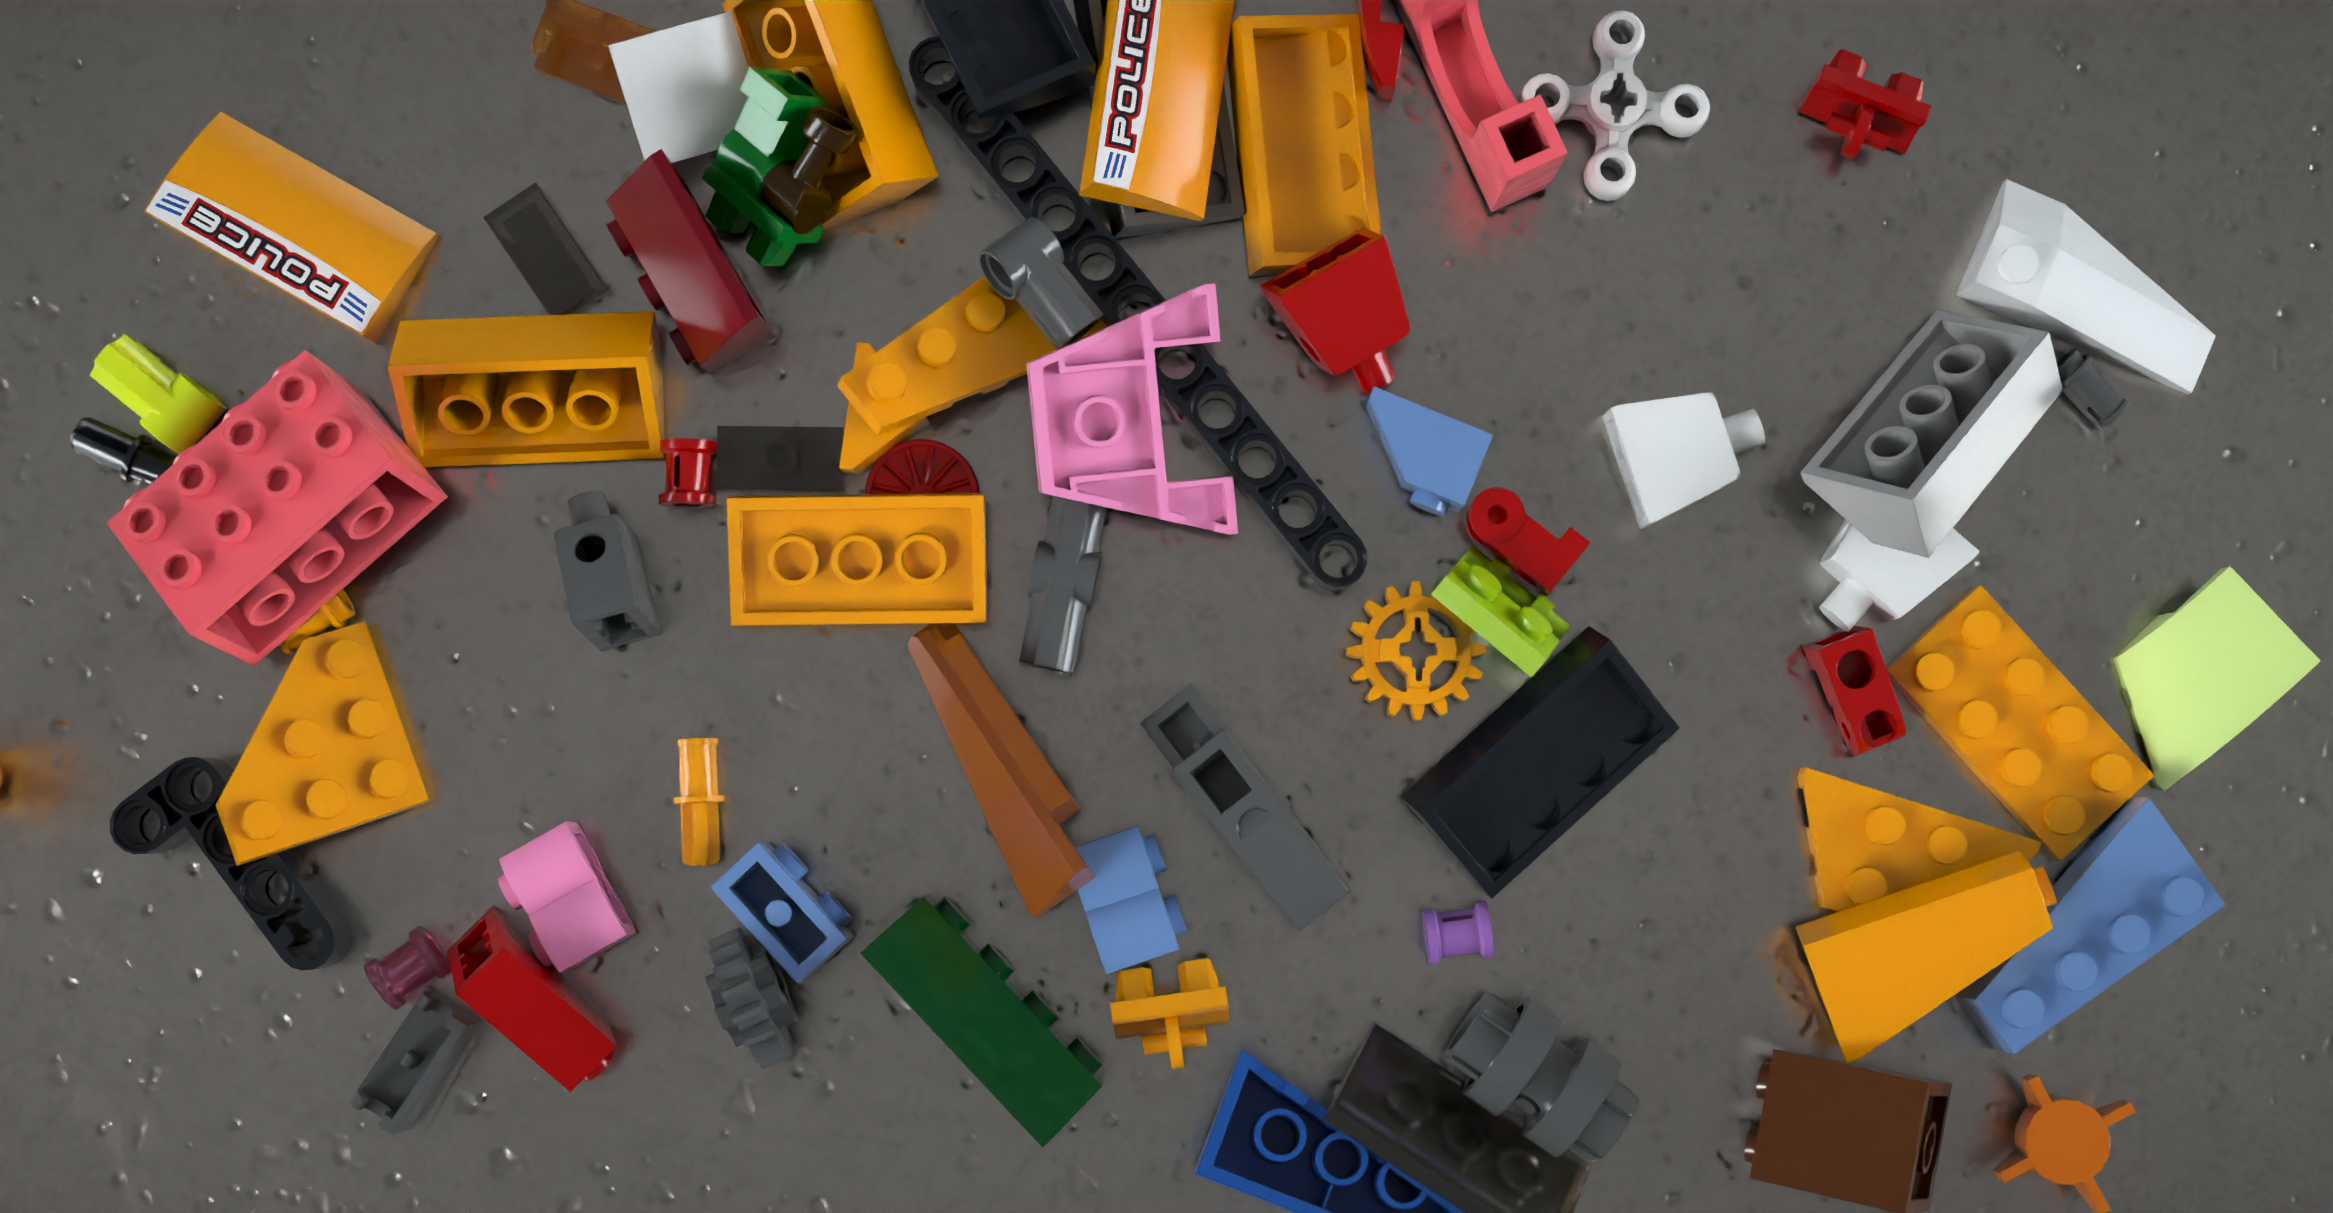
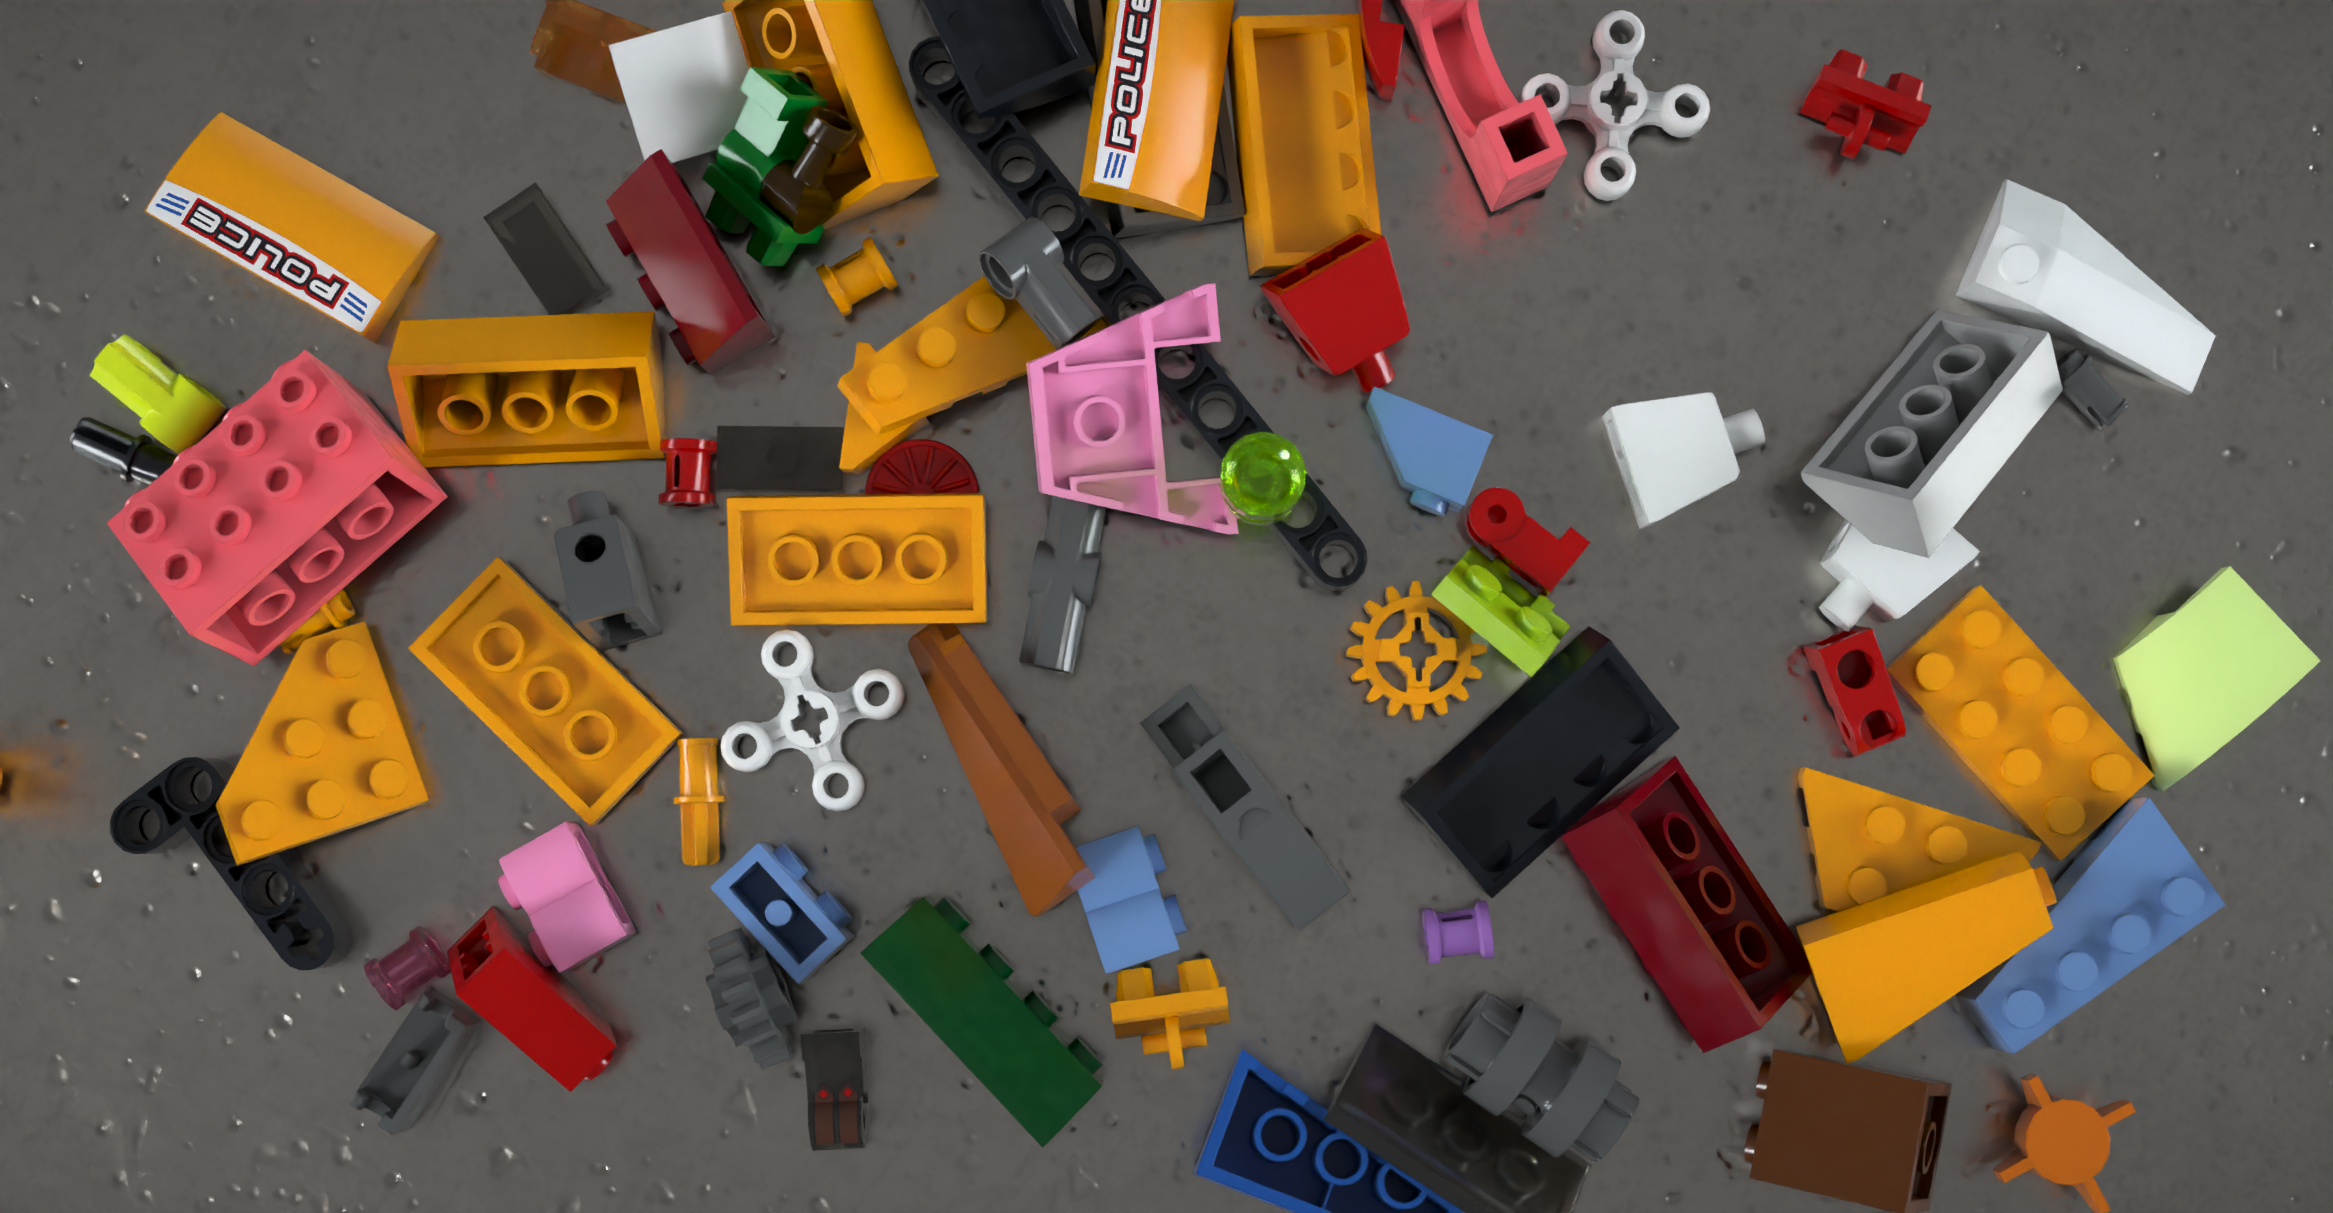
none -> light orange plate [408,556,684,826]
none -> white gear [720,629,905,812]
none -> clear smoke leg [800,1027,869,1151]
none -> light orange bush [815,237,899,317]
none -> clear neon green wheel [1219,432,1306,526]
none -> dark red slope [1561,756,1812,1053]

